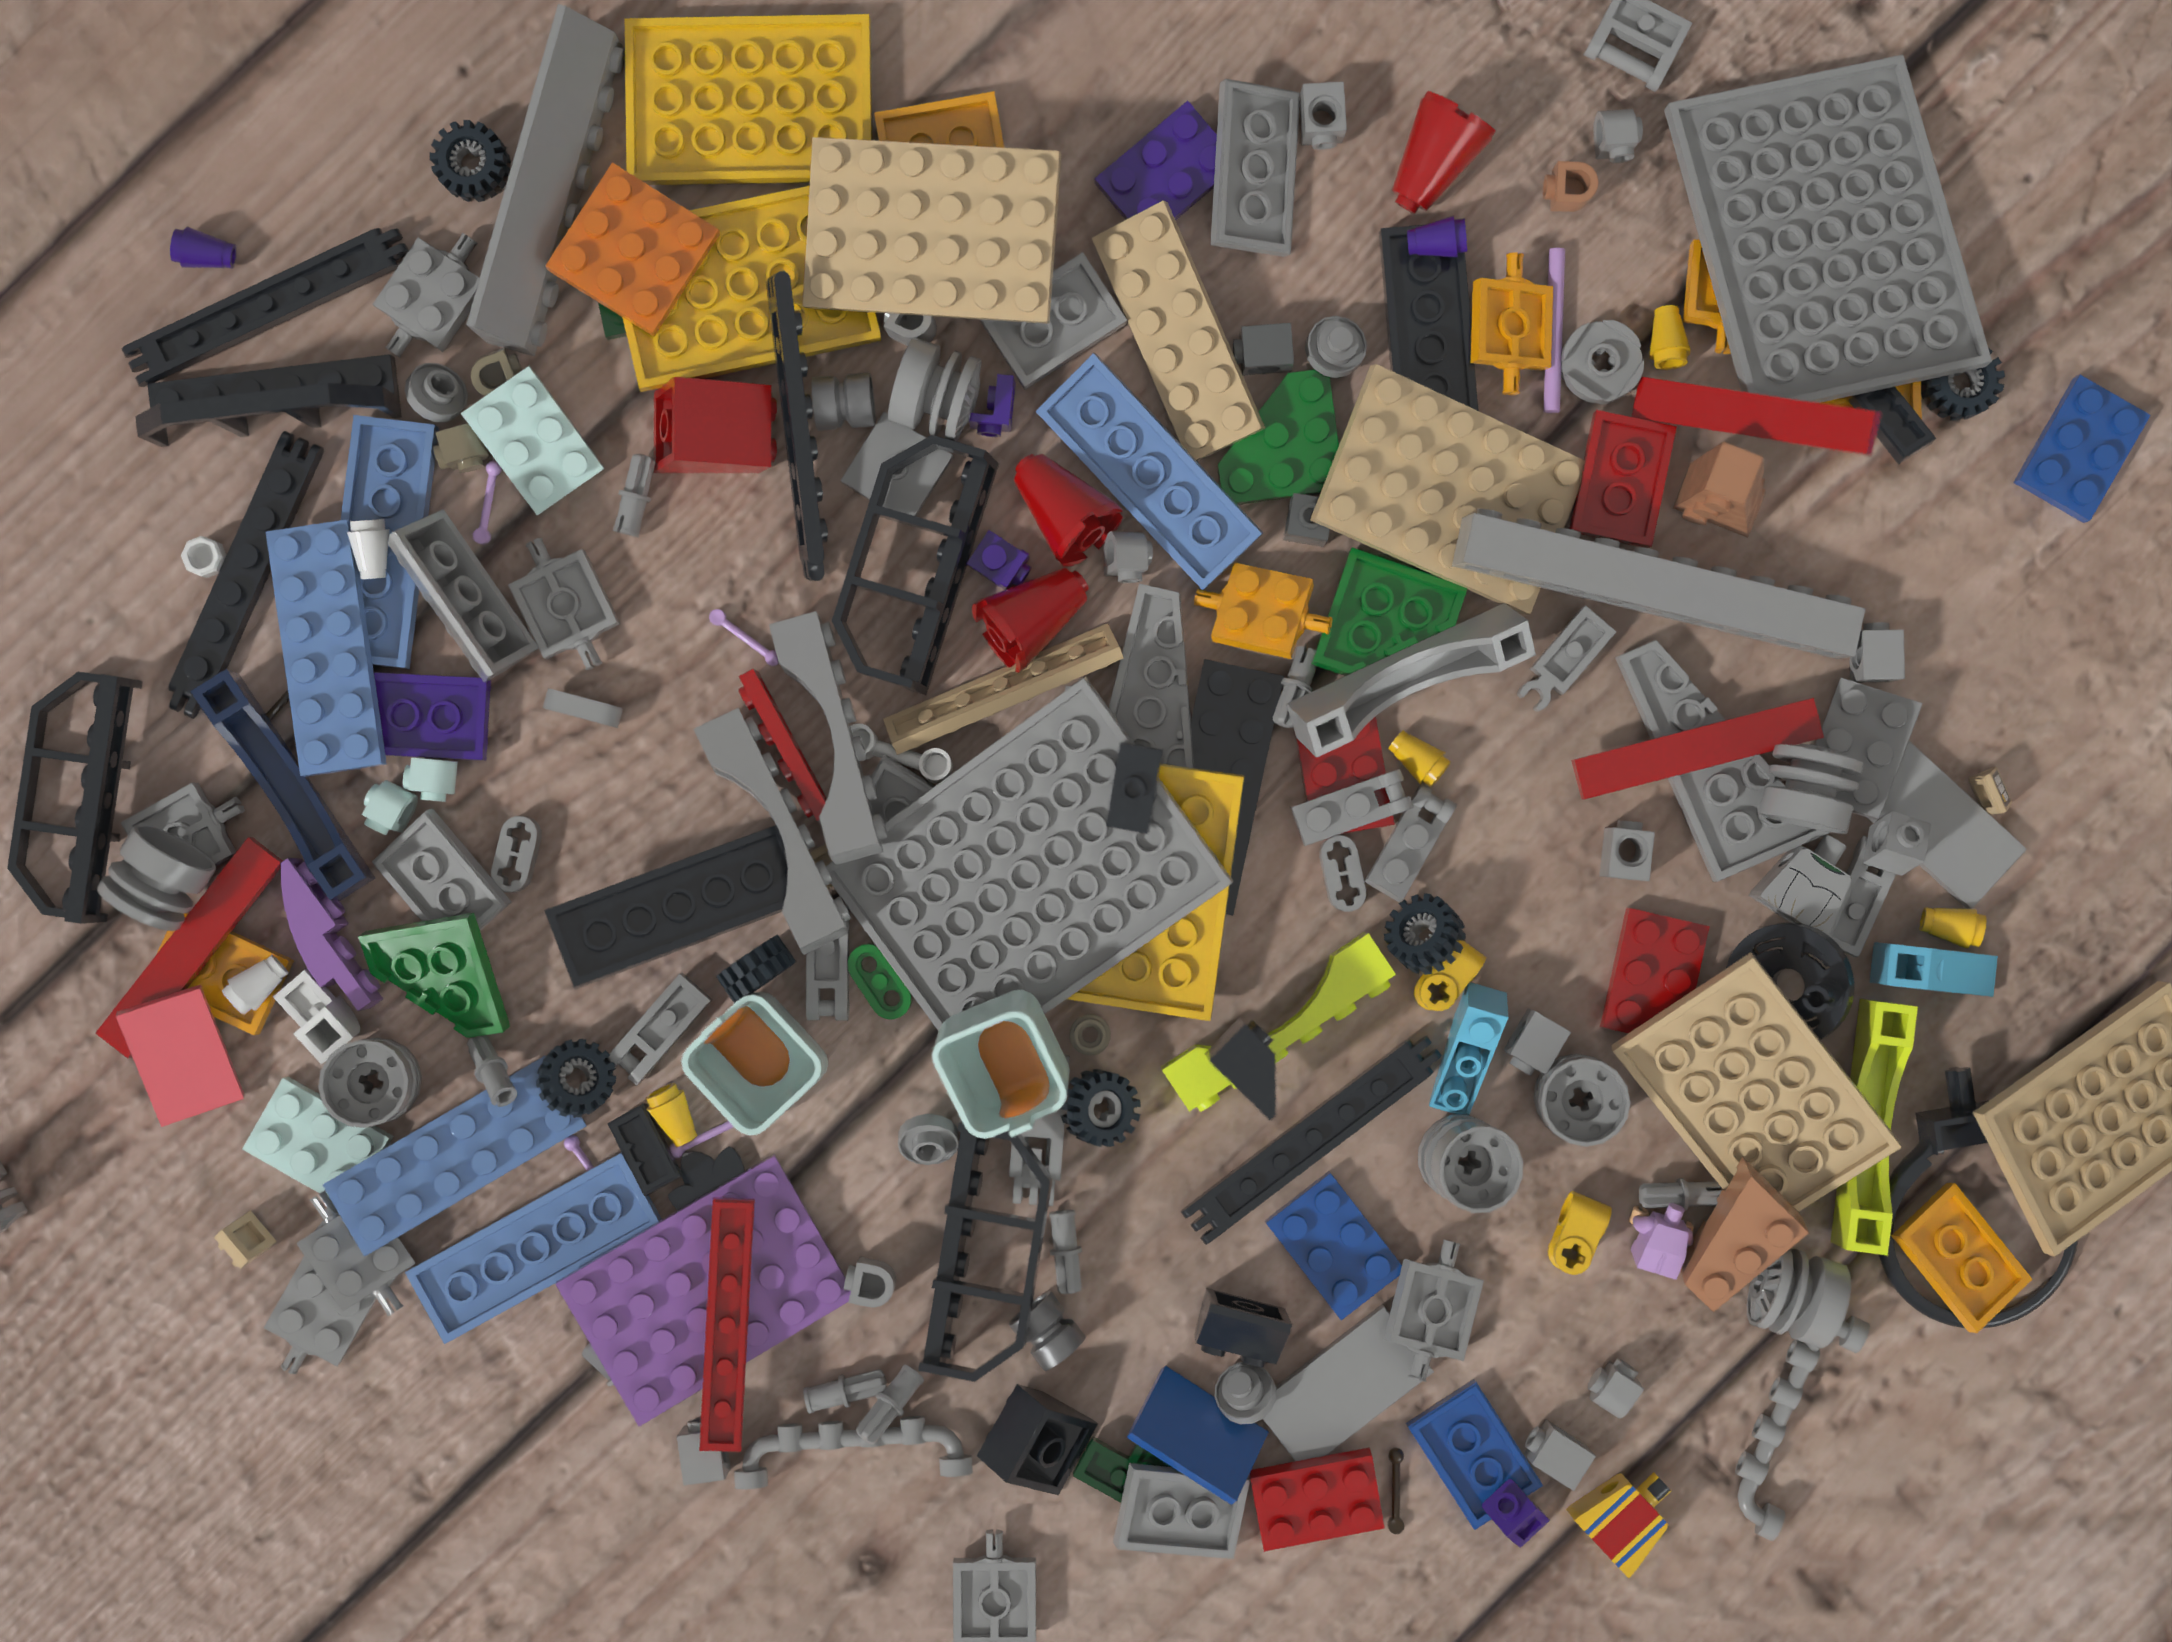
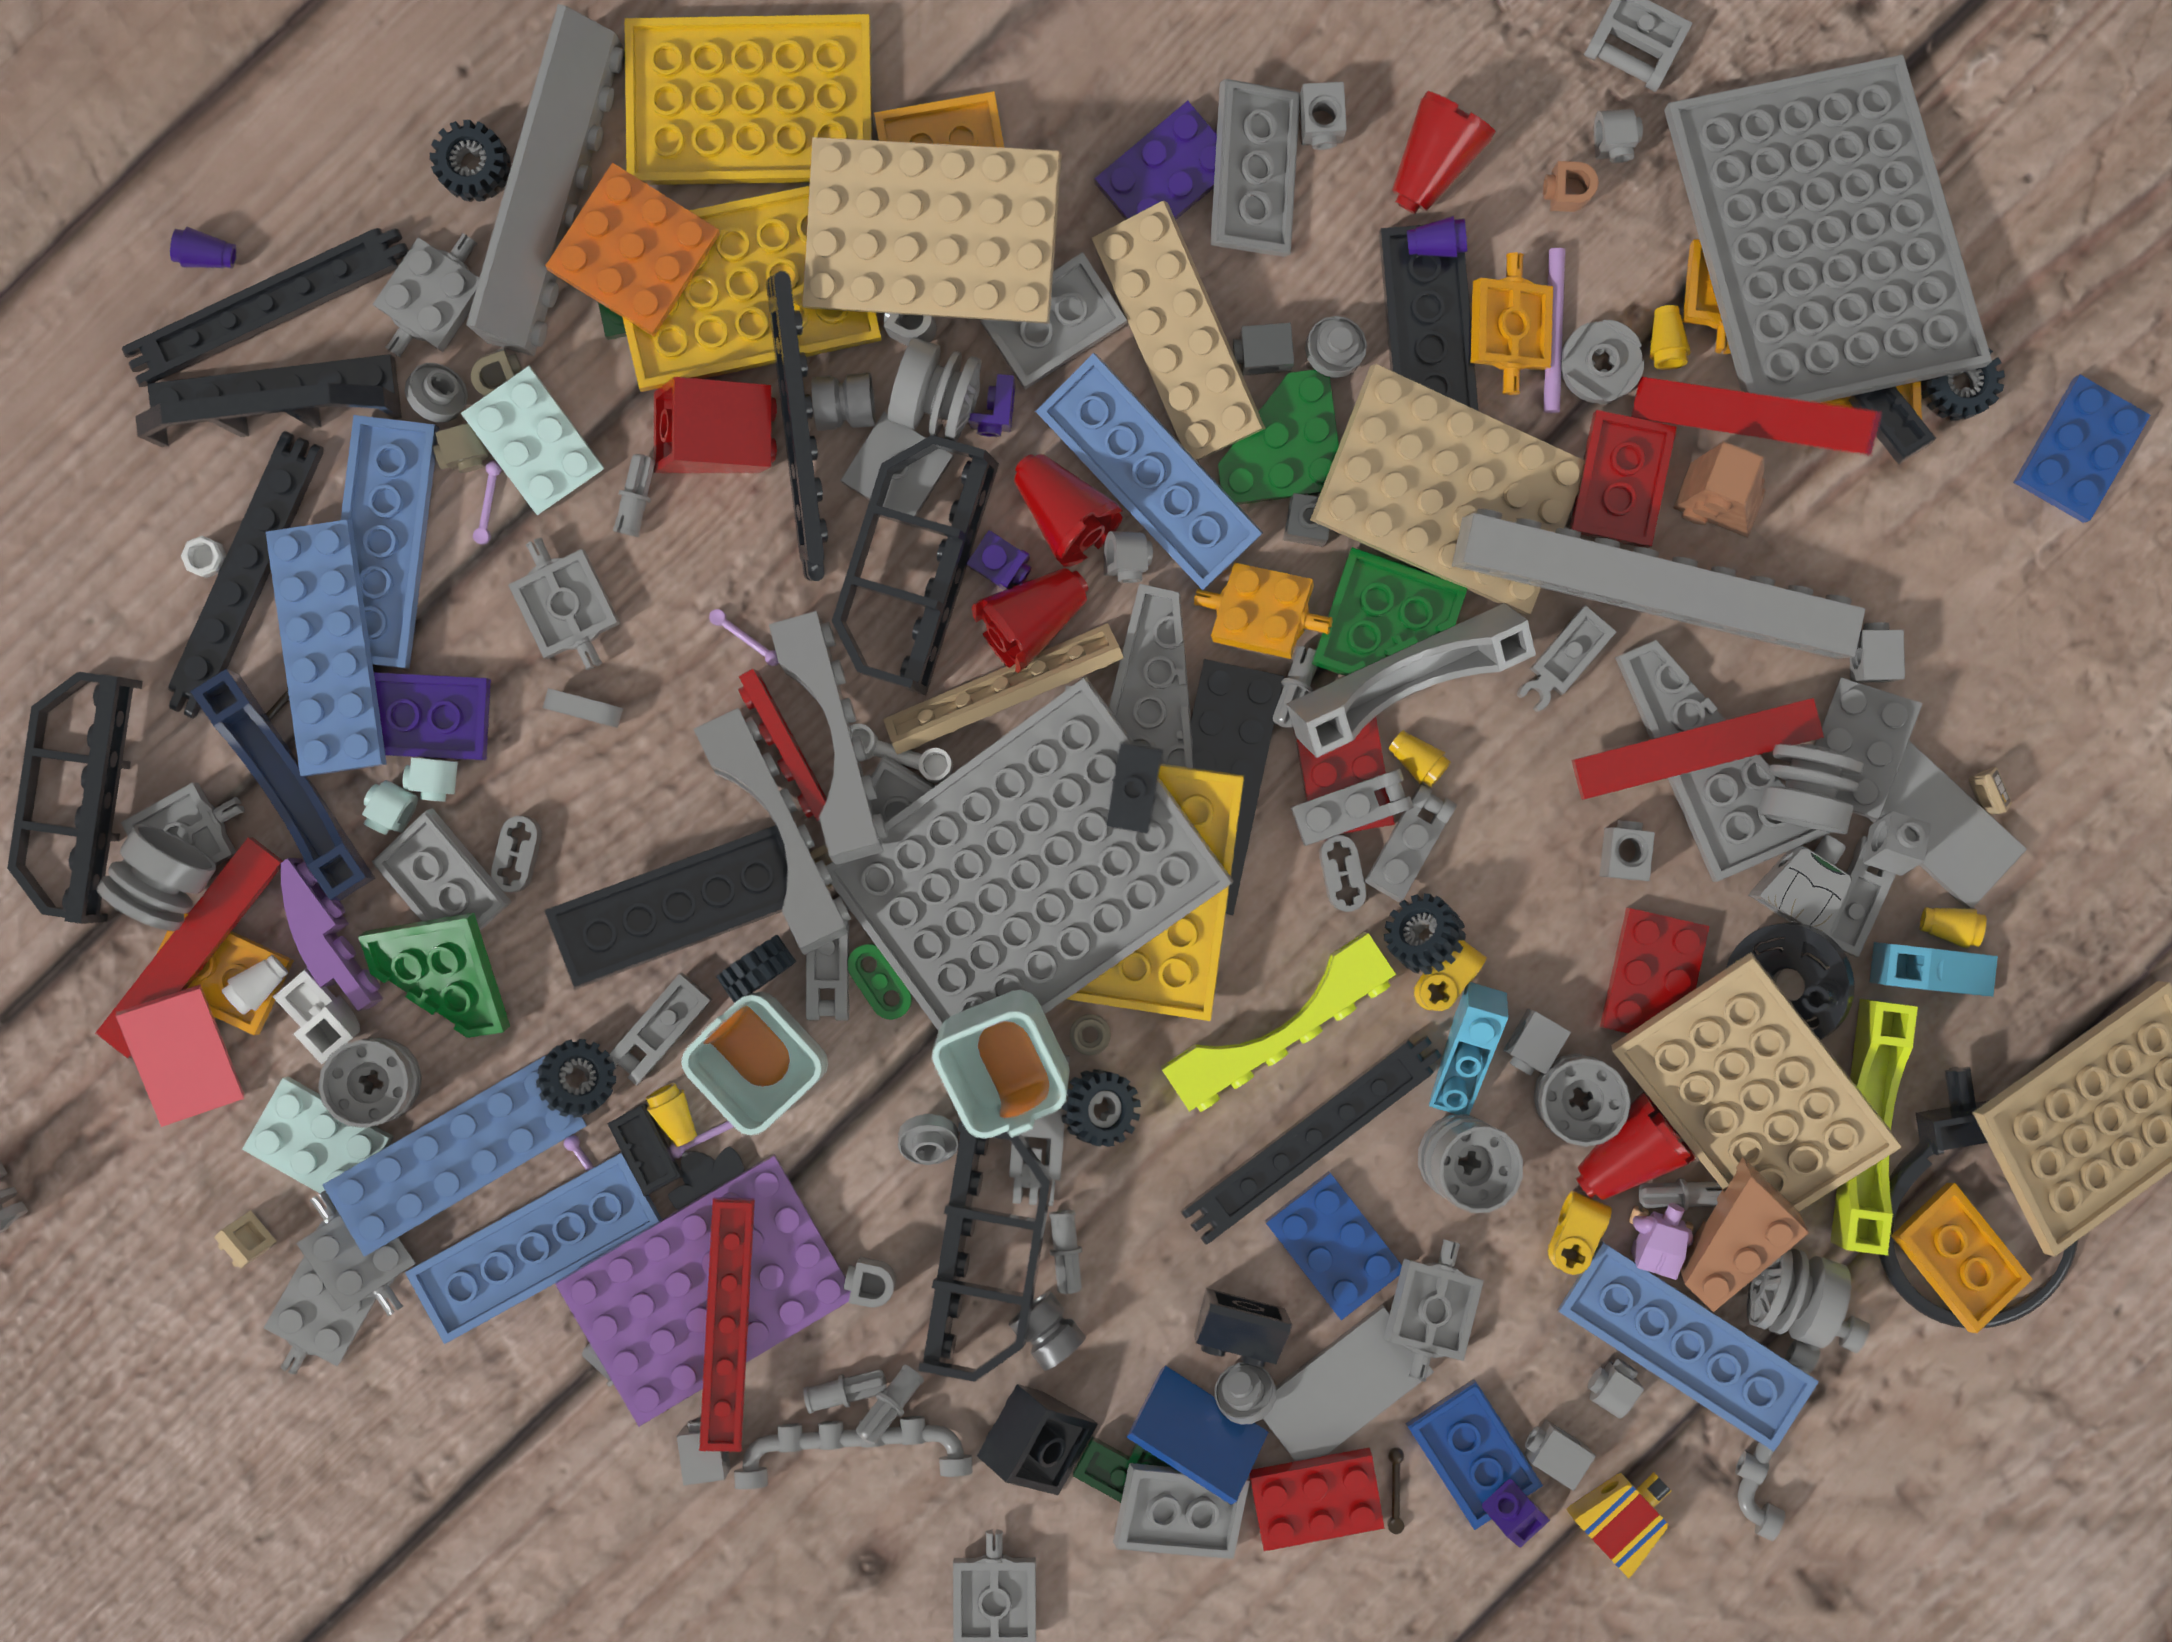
white cone [347,519,390,579] -> none
light grey slope [388,509,539,683] -> none
light grey axle [467,1035,517,1107] -> none
black slope [1205,1018,1276,1121] -> none
none -> medium blue plate [1557,1241,1819,1452]
none -> red cone [1576,1092,1696,1200]

